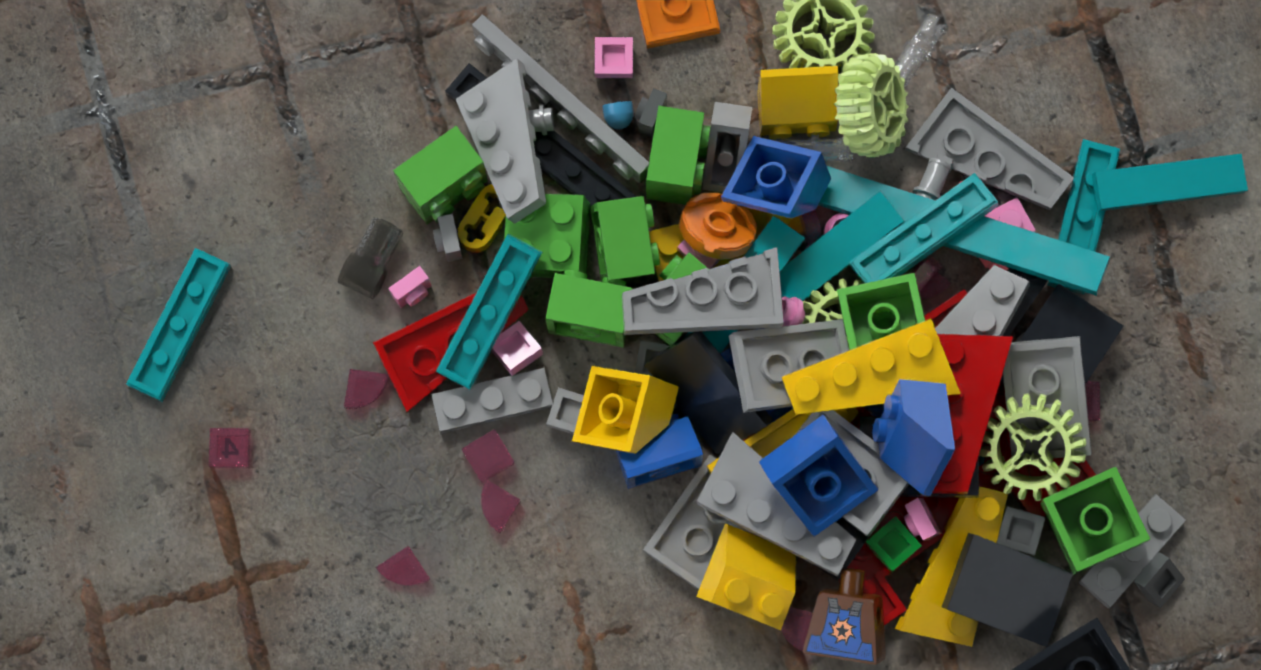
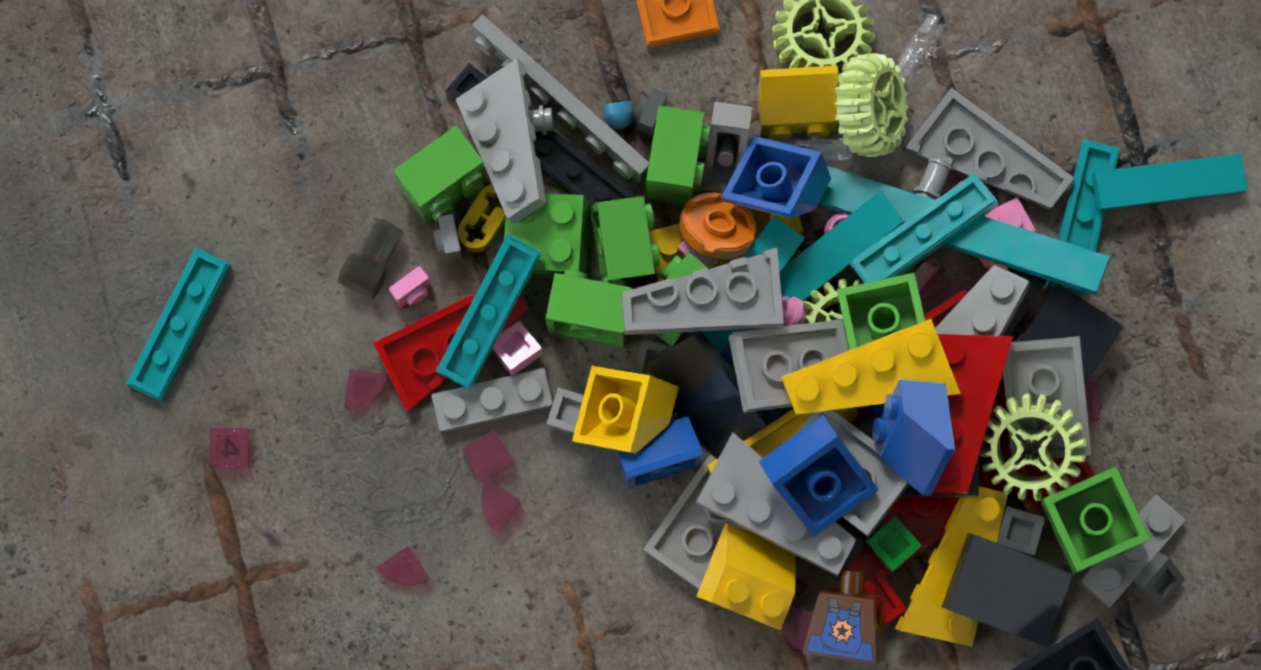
bright pink plate [595,37,633,78] -> none
clear pink tile [799,210,822,248] -> none
bright pink plate [904,498,942,541] -> none

